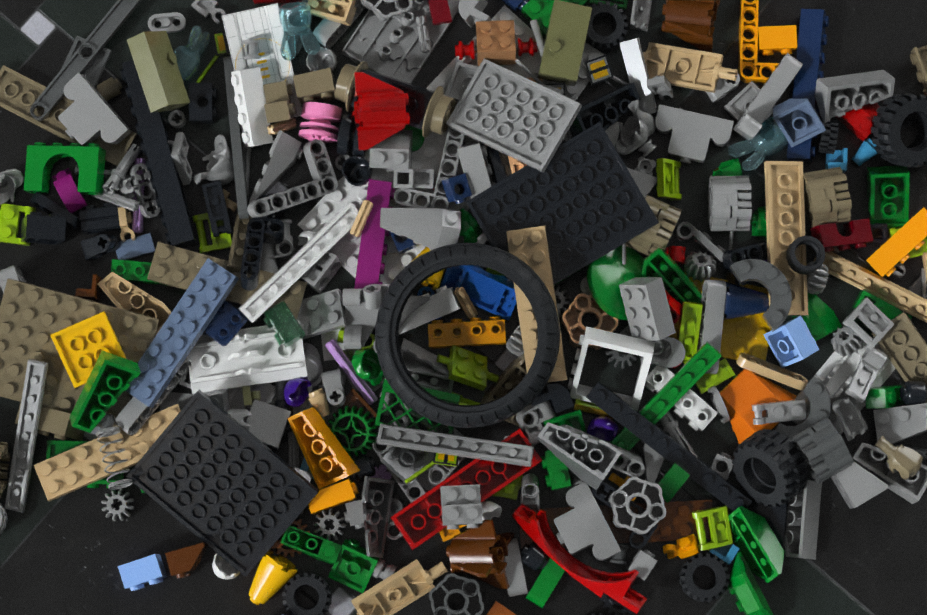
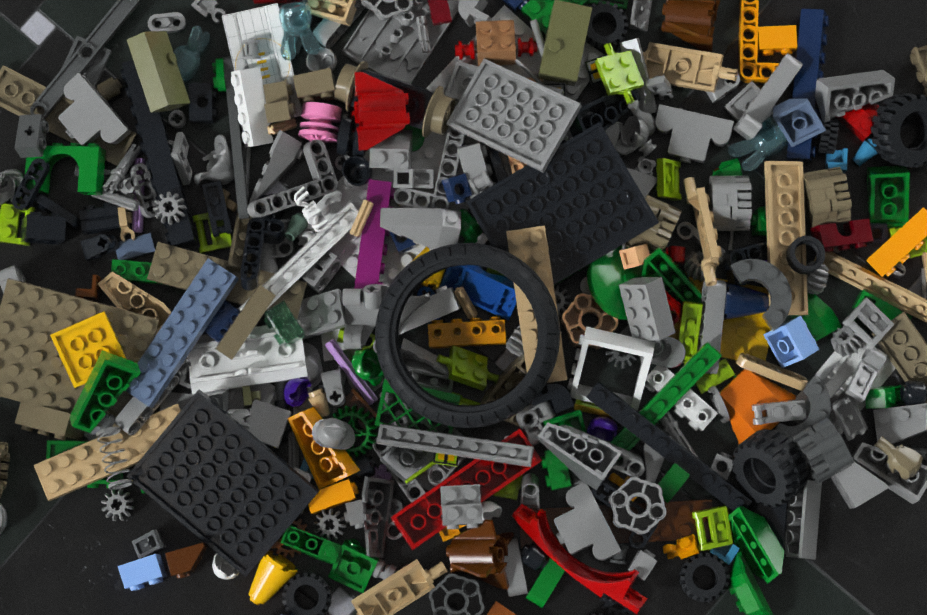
light grey tile [4,359,49,513] -> none
magenta brick [52,168,87,213] -> none
piece [196,31,230,83] -> none
none -> black beam [12,158,50,211]
none -> dark grey brick [14,114,49,158]
none -> dark grey slope [132,529,167,559]
none -> light grey gear [153,192,187,225]
none -> green plate [212,58,226,92]
none -> dark tan tile [215,284,276,360]
none -> sand green cone [284,213,308,241]
none -> white animal [294,186,332,233]
none -> light grey piece [312,418,355,450]
none -> light grey bush [468,171,494,195]
none -> lime plate [595,43,644,104]
none -> light nougat panel [619,243,650,270]
none -> tan plate [683,177,722,286]

